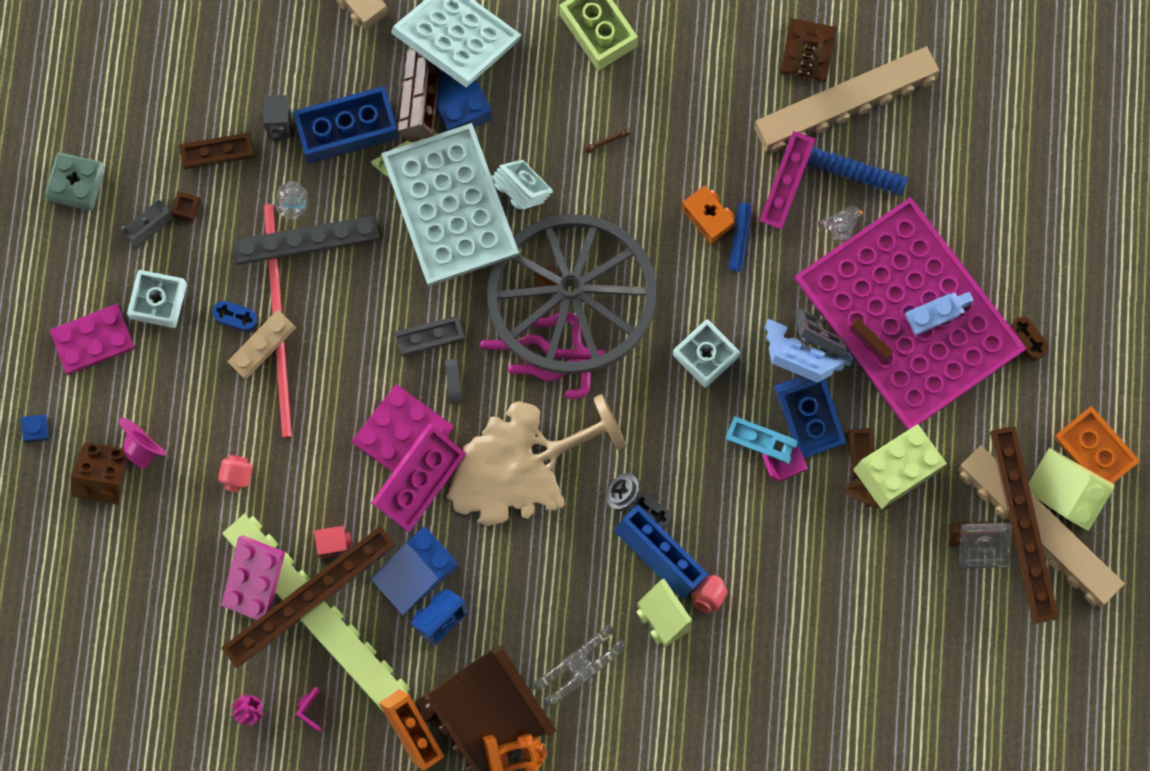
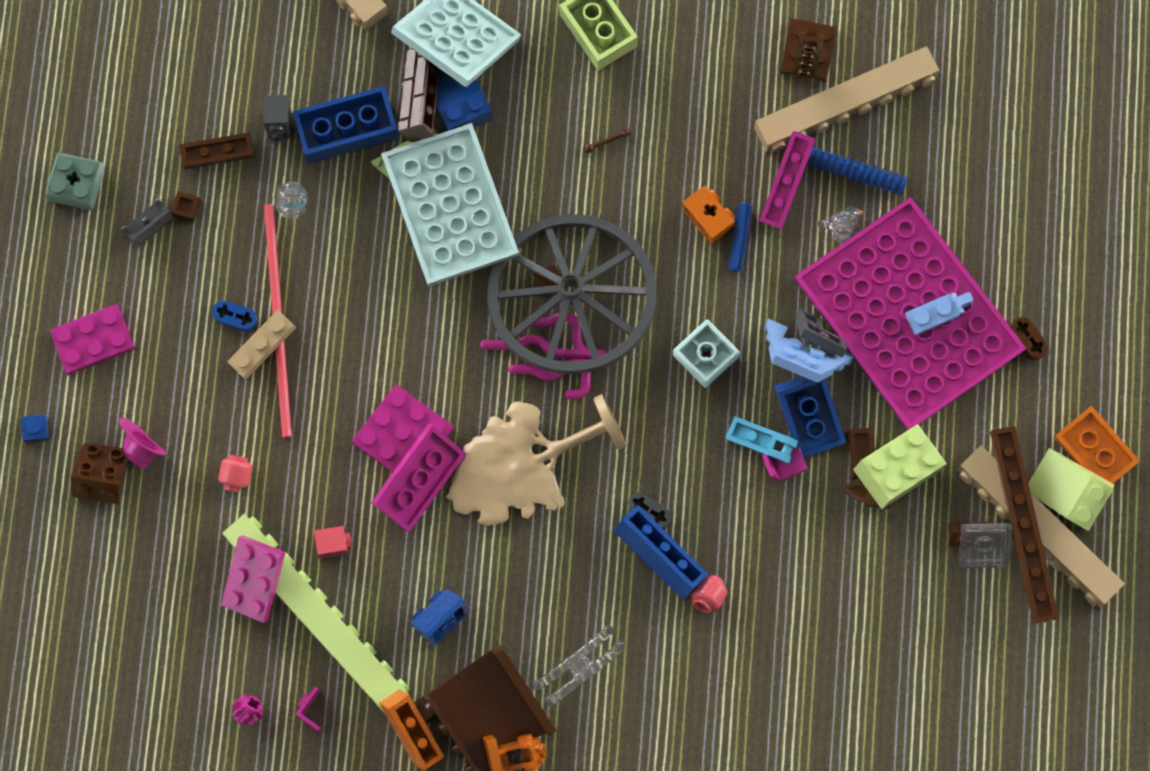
light aqua brick [127,270,187,328] -> none
reddish brown plate [221,525,396,668] -> none
dark grey plate [233,215,379,265] -> none
blue slope [371,526,459,616] -> none
dark grey hinge [395,316,465,357] -> none
dark grey beam [445,358,462,404] -> none
light aqua brick [491,160,553,209] -> none
dark grey gear [606,473,641,511] -> none
yellowish green slope [636,579,692,648] -> none
reddish brown tile [849,319,893,364] -> none

